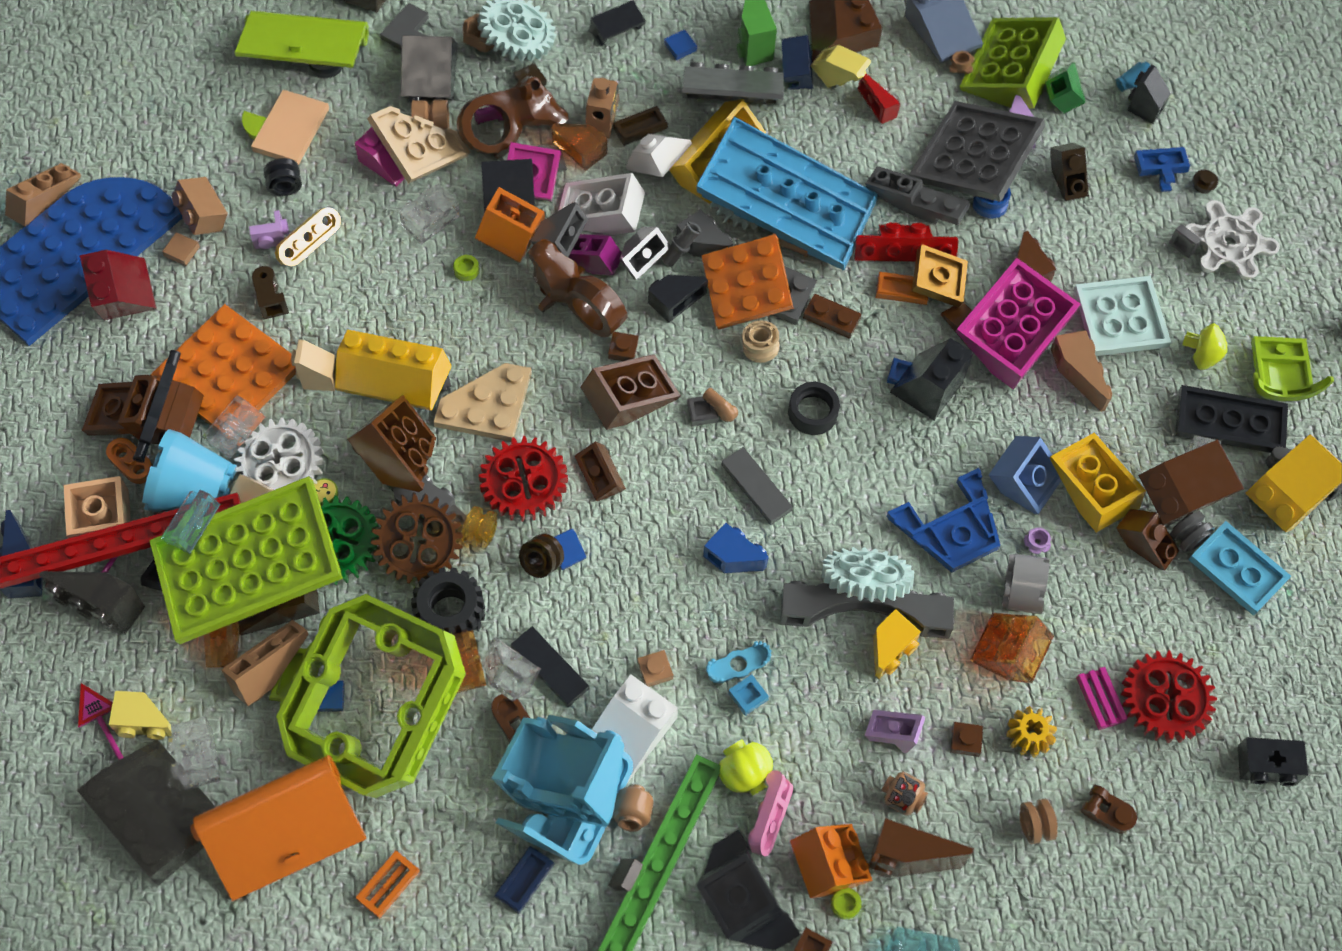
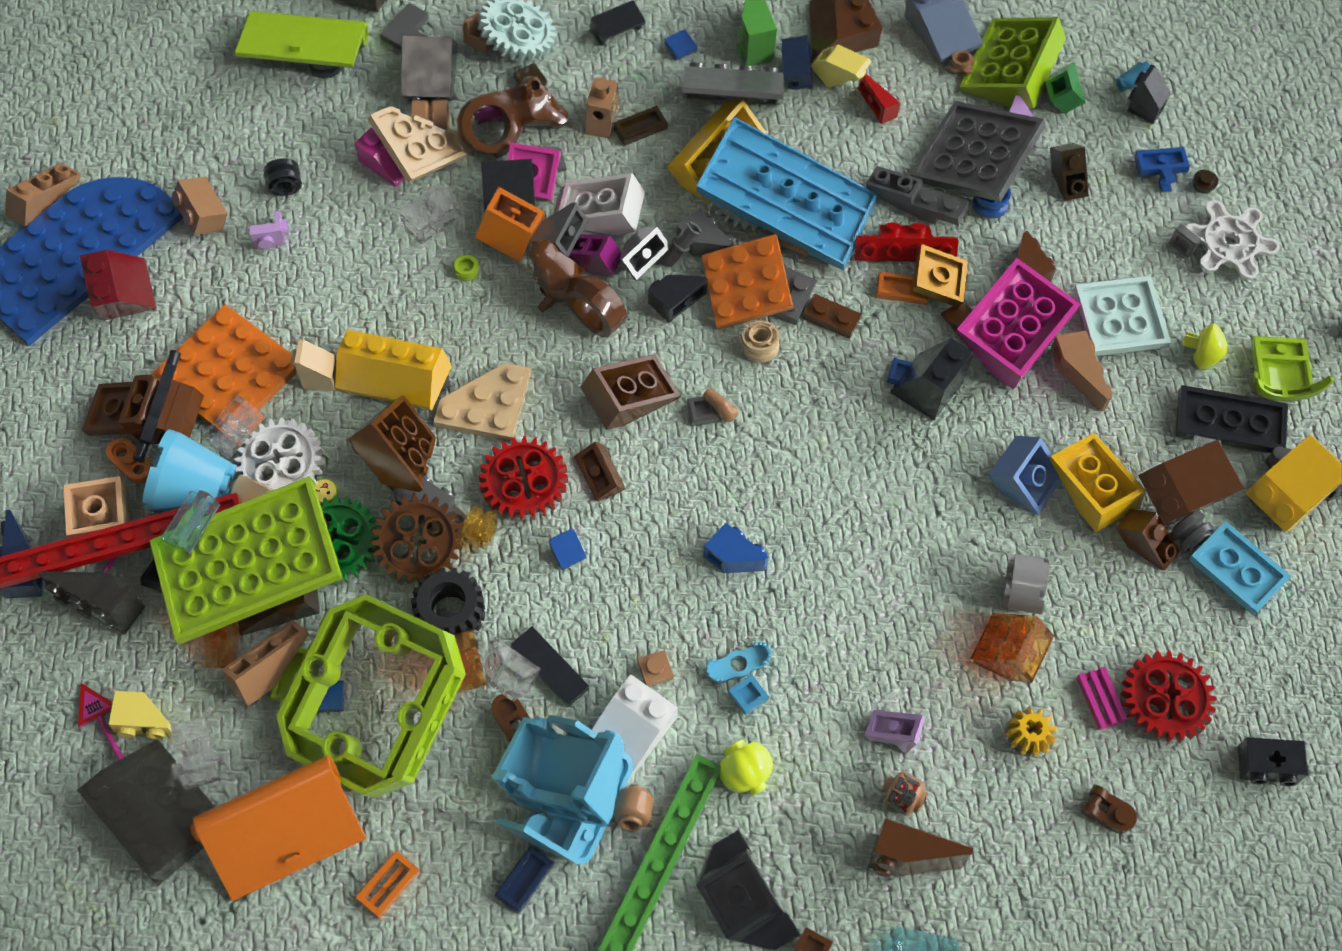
medium nougat tile [162,232,200,266] -> none
lime tile [242,111,267,140] -> none
light nougat tile [251,89,329,165] -> none
dark brown leg [252,266,289,320] -> none
plate [275,208,341,266] -> none
dark brown wheel [519,533,564,578] -> none
clear orange slope [551,124,608,171] -> none
reddish brown plate [608,332,639,361] -> none
dark brown tile [608,859,643,891] -> none
white slope [626,134,692,177] -> none
dark grey tile [721,447,793,525] -> none
bright pink plate [748,770,793,856] -> none
dark grey arch [780,581,954,639] -> none
black tyre [788,381,840,435] -> none
orange slope [790,824,873,899] -> none
light aqua gear [821,547,914,602] -> none
lime tile [830,888,862,920] -> none
yellow slope [873,609,921,679] -> none
blue wing [886,468,1000,573] -> none
reddish brown plate [950,722,983,757] -> none
medium nougat wheel [1020,798,1058,845] -> none
lavender plate [1024,528,1051,554] -> none

